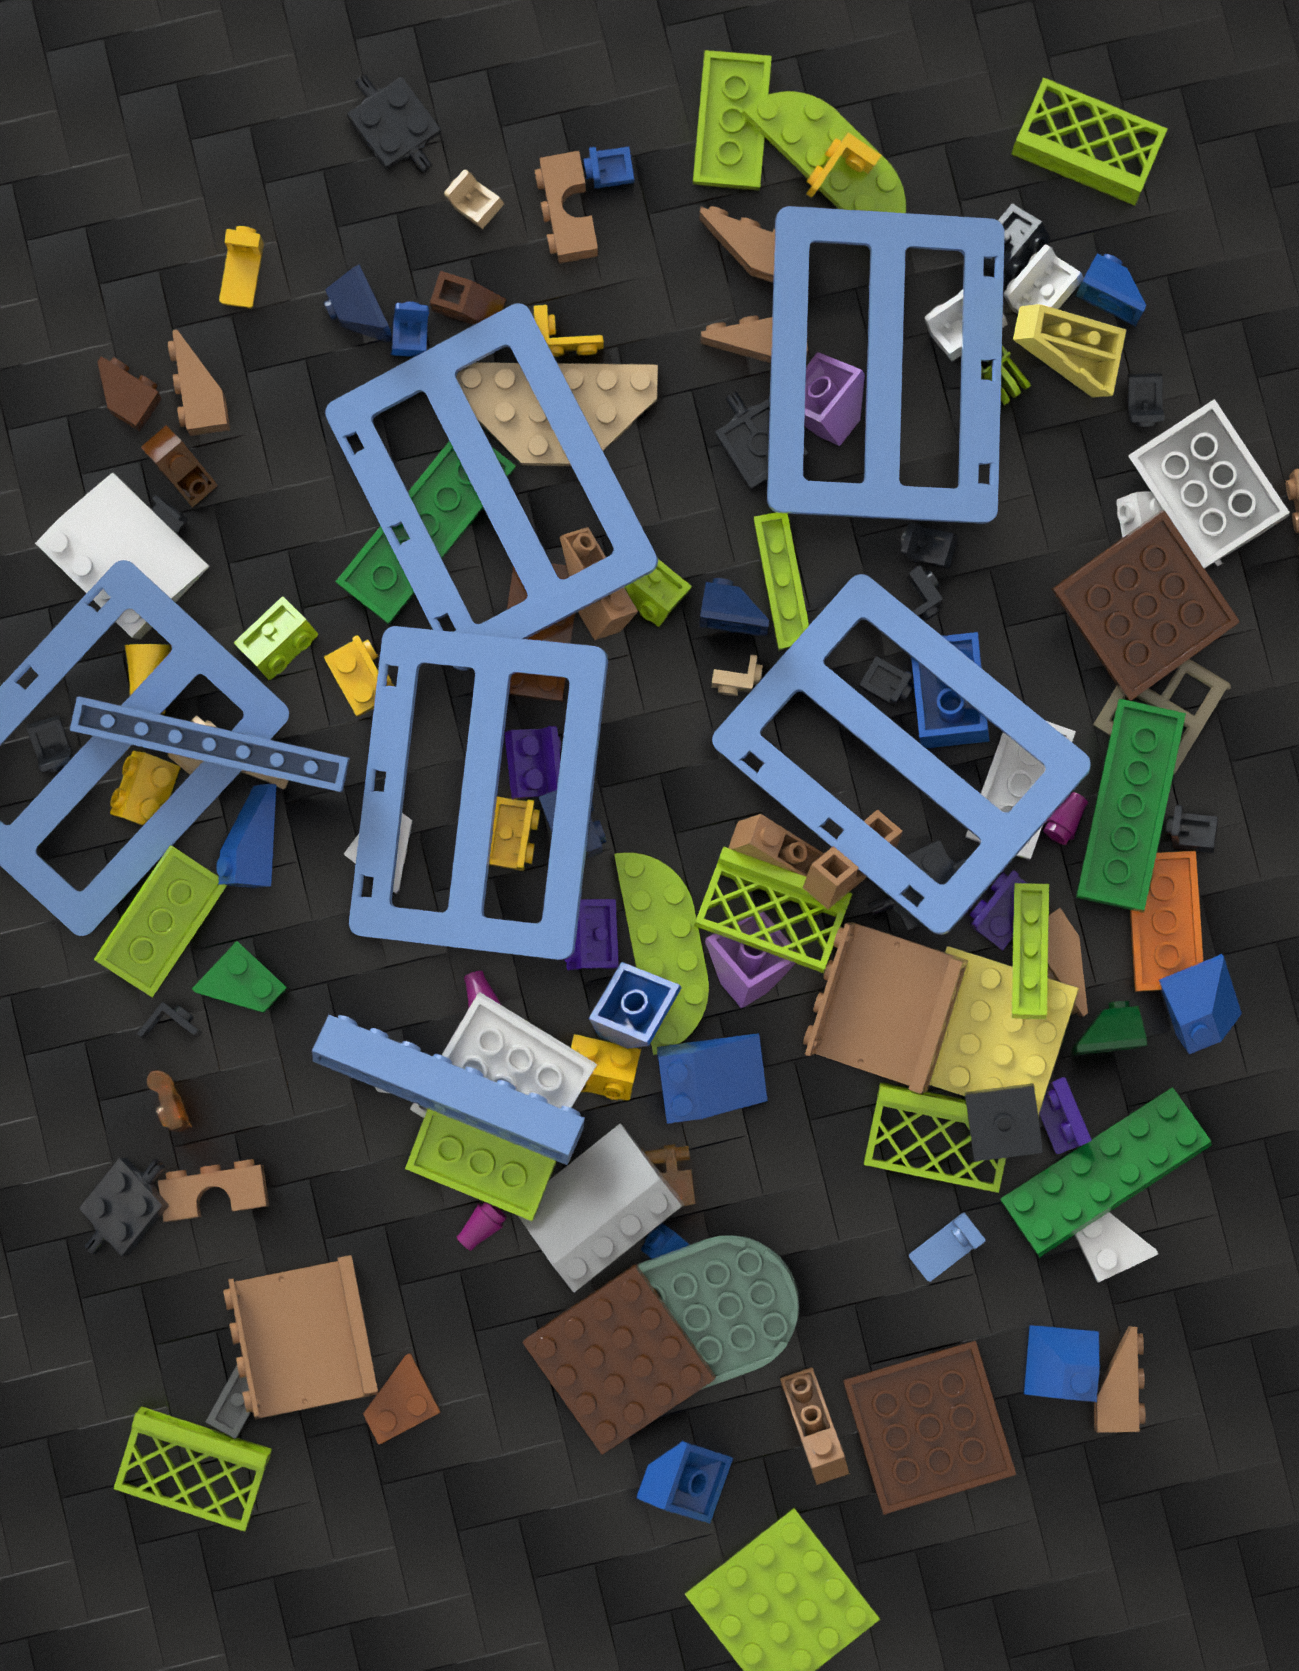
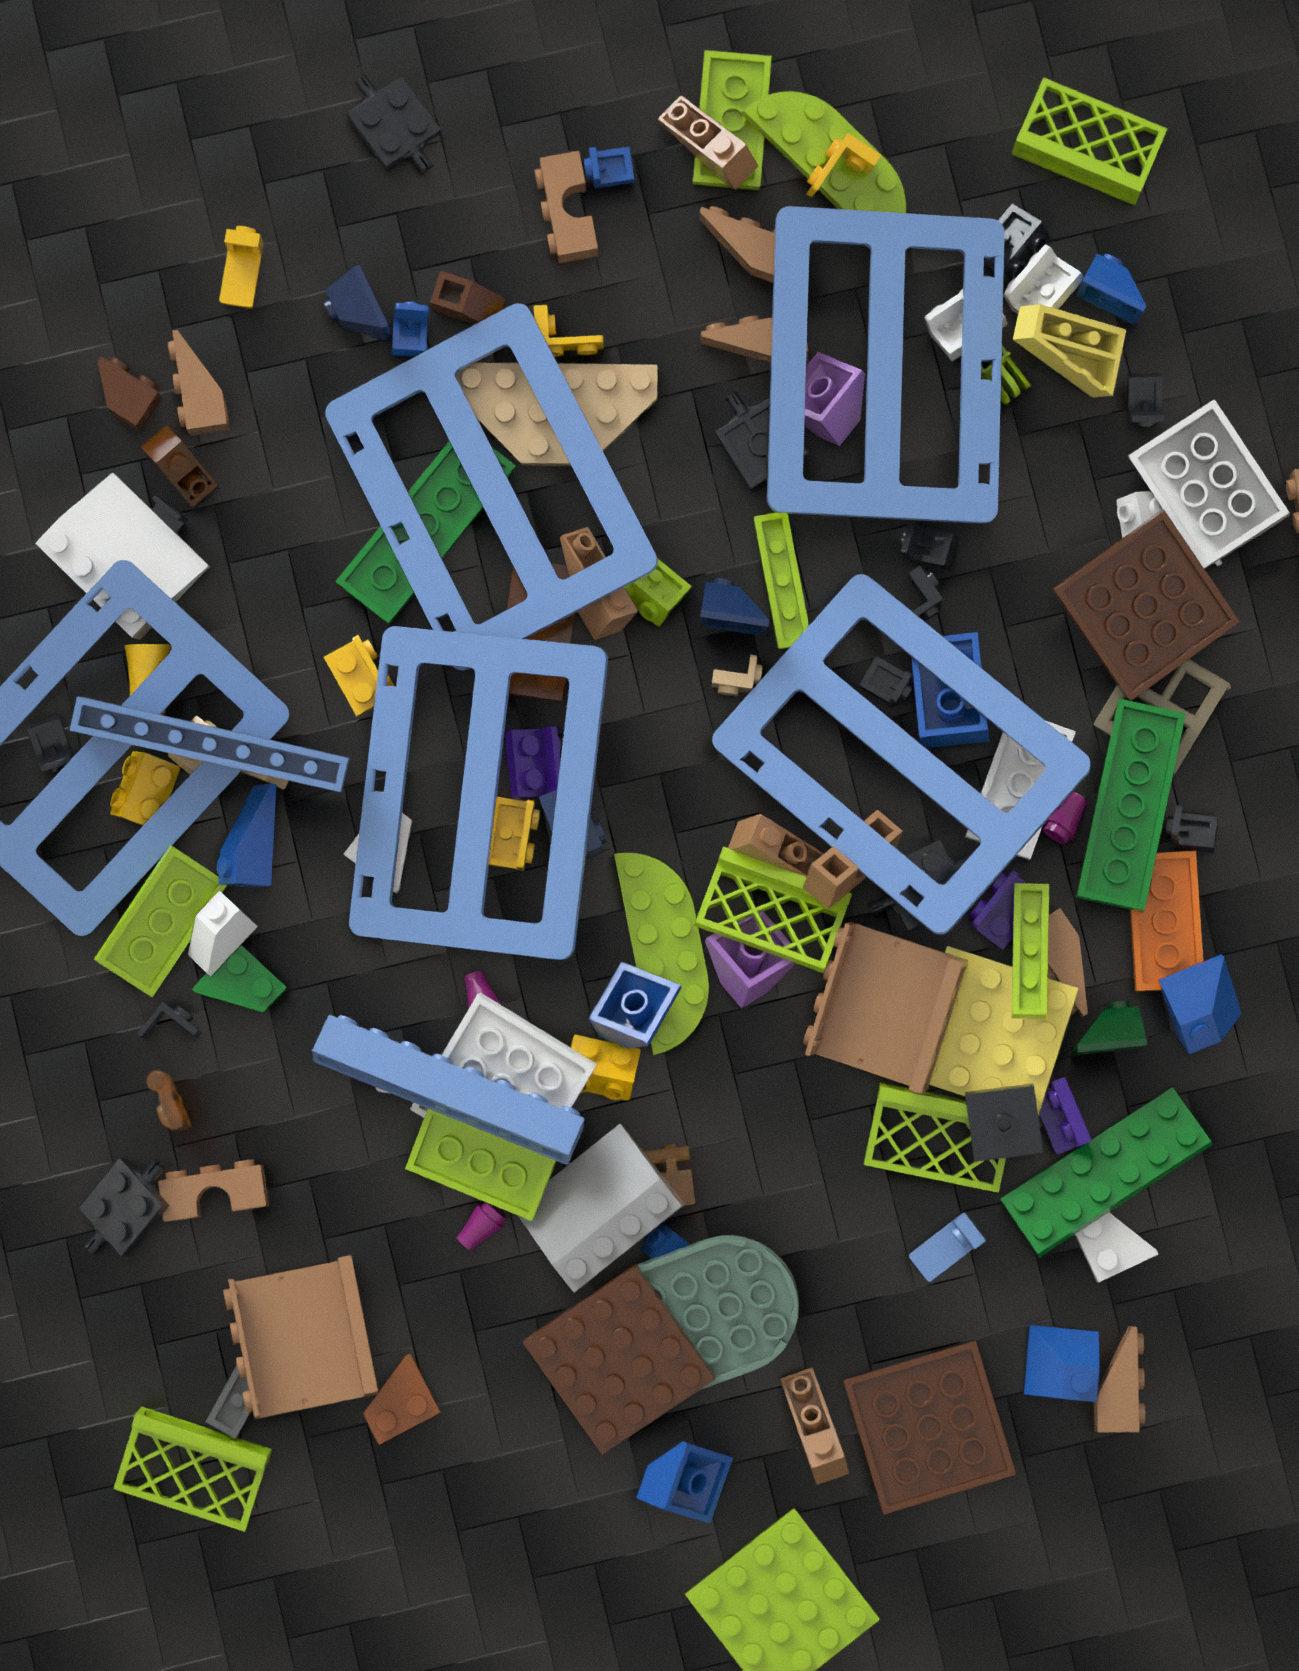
lime bracket [234,596,318,680] -> none
tan bracket [444,169,504,229] -> none
dark purple bracket [564,899,619,970] -> none
blue slope [657,1033,768,1123] -> none
none -> white slope [188,891,258,976]
none -> medium nougat slope [658,96,759,190]

